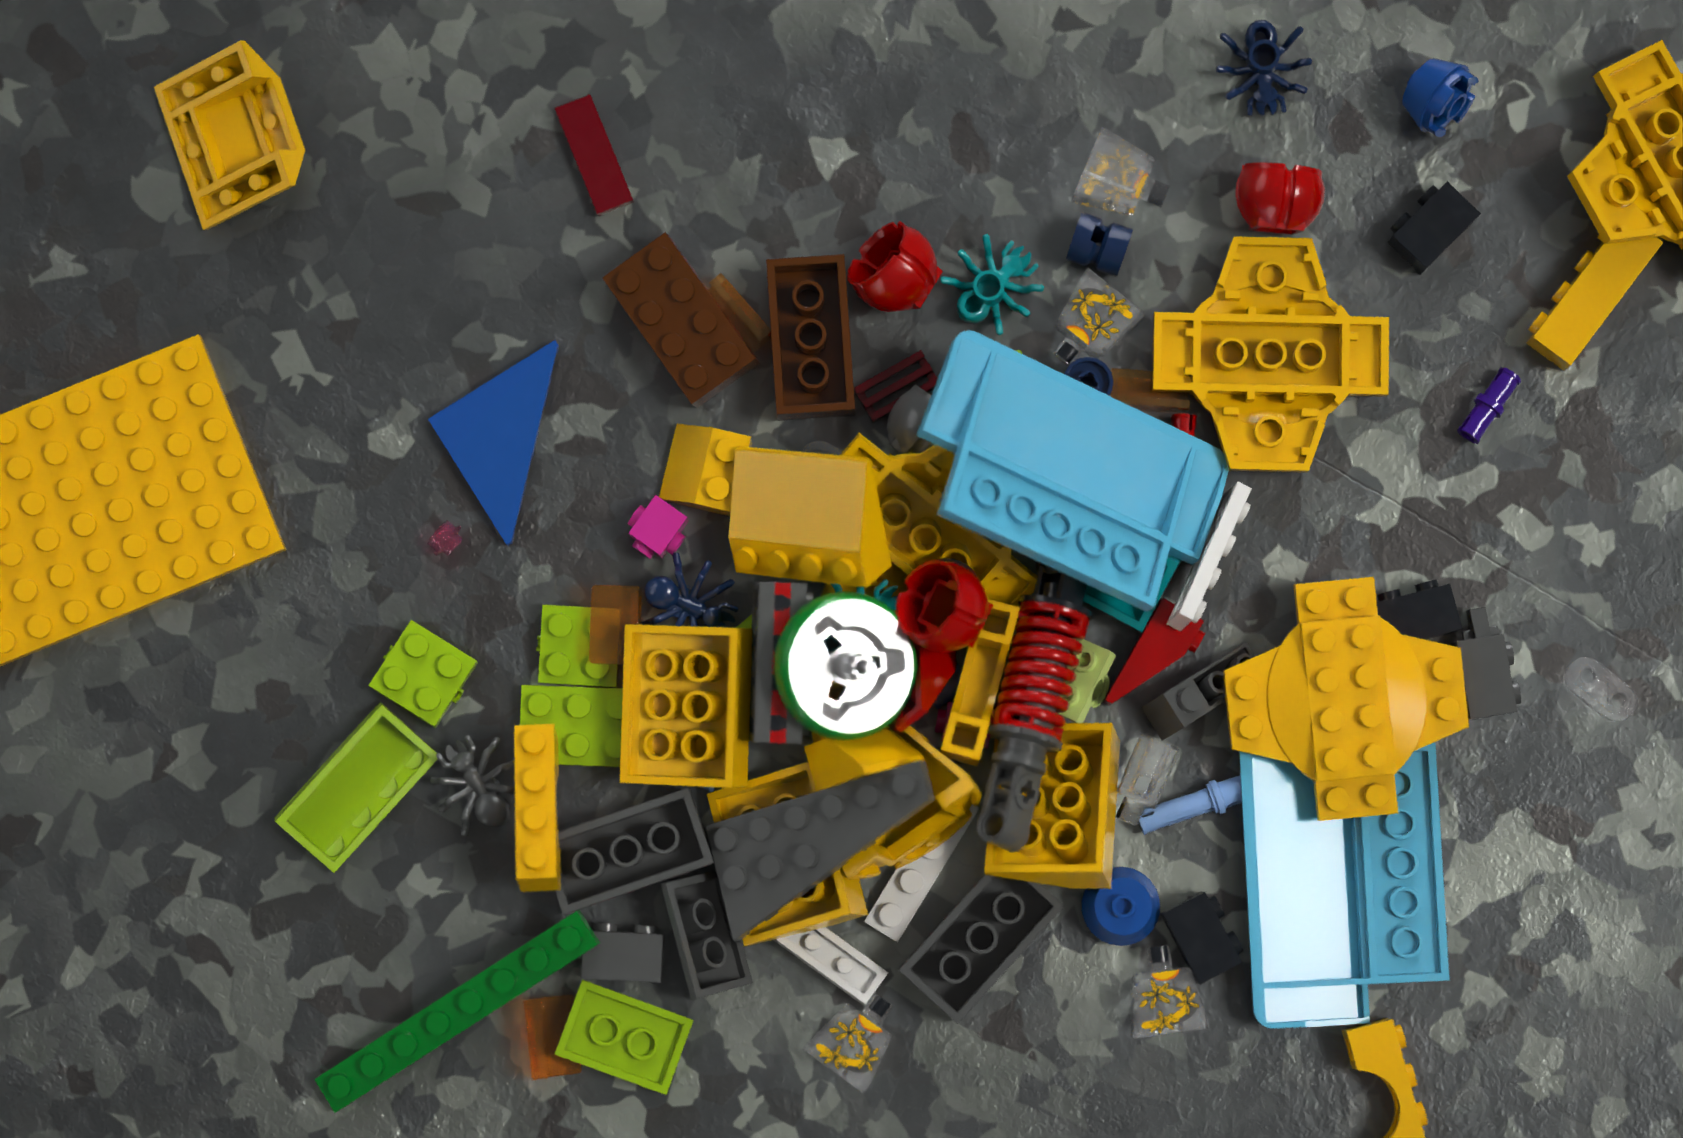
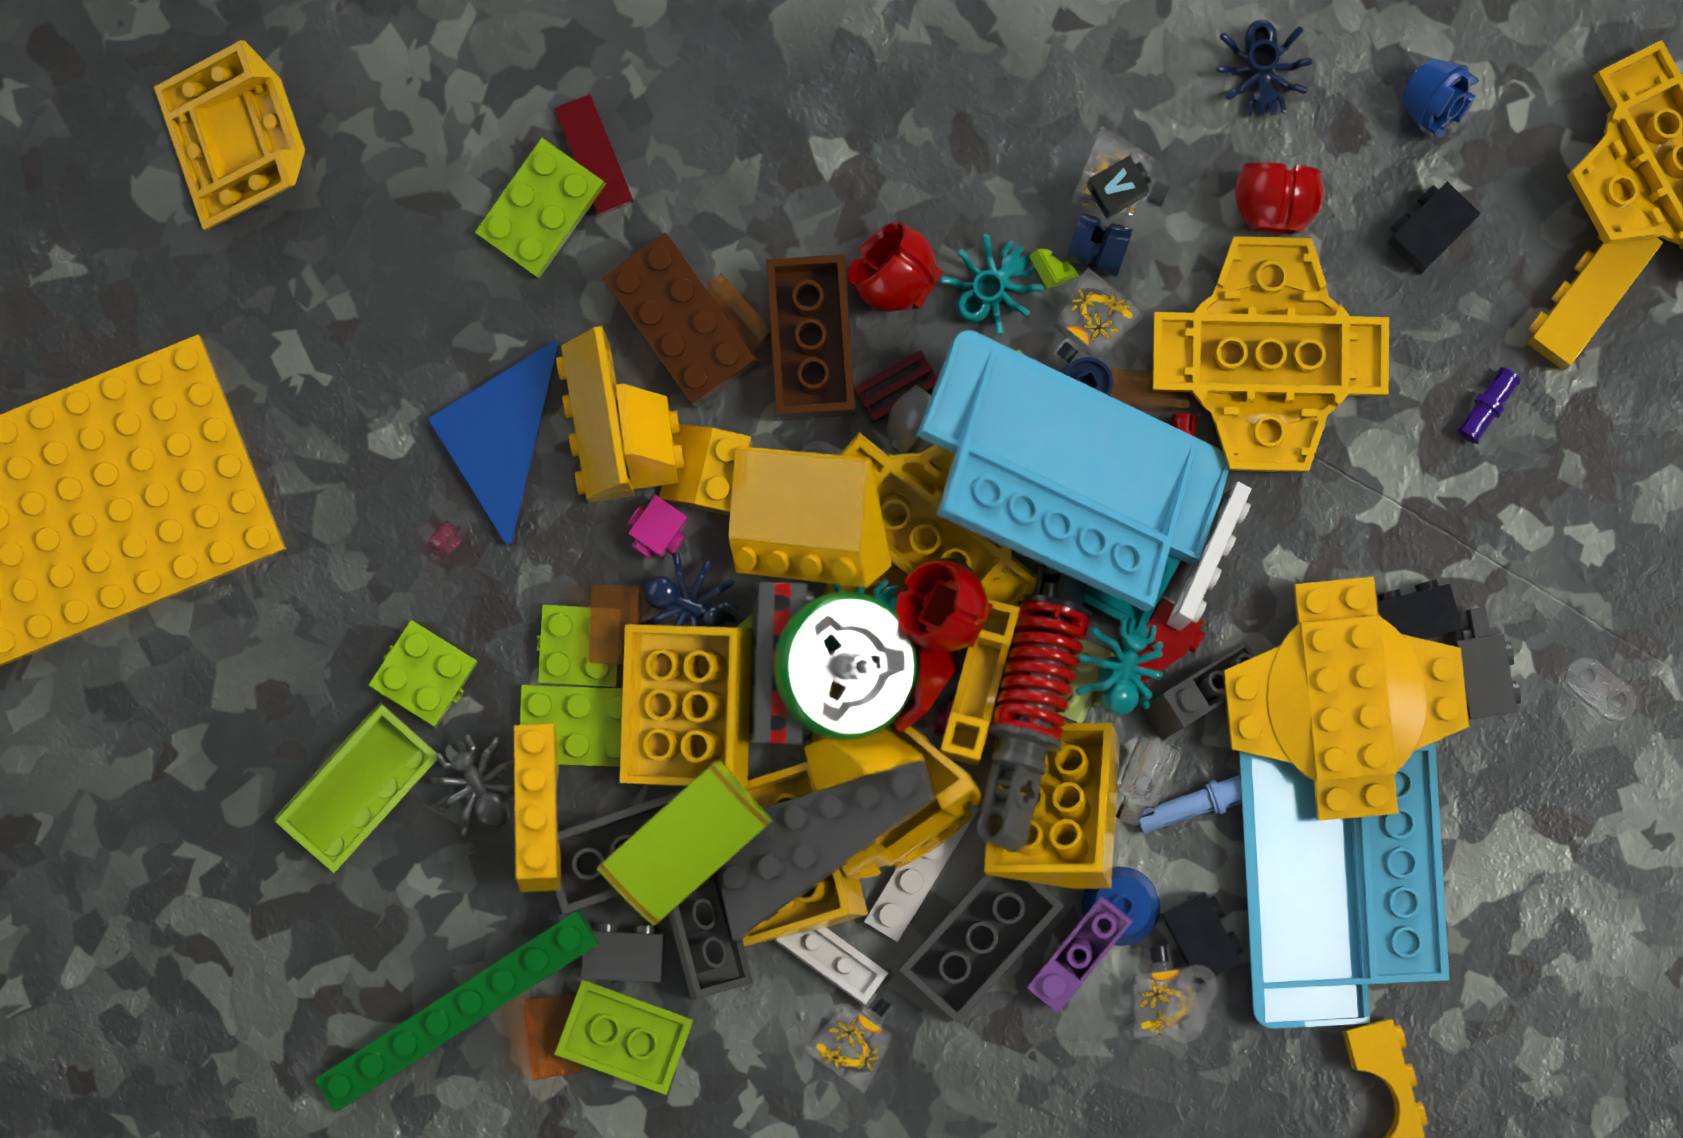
none -> lime plate [475,138,606,278]
none -> yellow slope [556,326,635,503]
none -> lime slope [597,761,772,926]
none -> yellow slope [616,384,685,489]
none -> medium lavender slope [1027,896,1133,1013]
none -> lime tile [1029,249,1079,290]
none -> teal animal [1075,617,1163,715]
none -> pearl dark grey brick [1087,155,1151,219]
none -> clear plate [1162,965,1217,1043]

